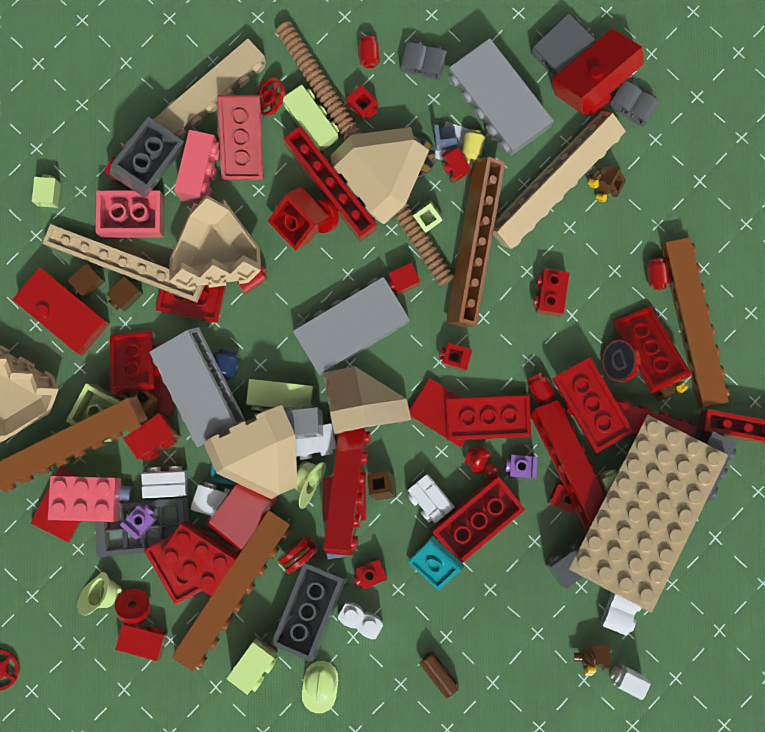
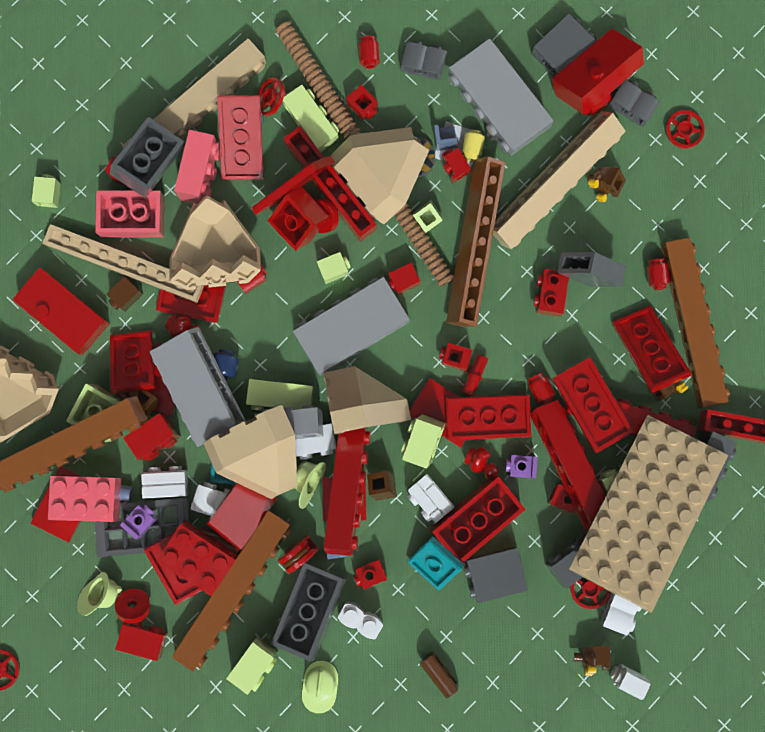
reddish brown brick [67,263,105,299] -> none
black tile [602,339,641,382] -> none
none -> red animal [165,315,202,338]
none -> red tile [252,156,335,215]
none -> yellowish green brick [317,252,351,284]
none -> yellowish green brick [401,414,446,469]
none -> red axle [461,355,488,397]
none -> dark grey brick [464,547,528,603]
none -> dark grey brick [557,252,626,287]
none -> red wheel [570,580,611,609]
none -> red wheel [666,110,705,149]

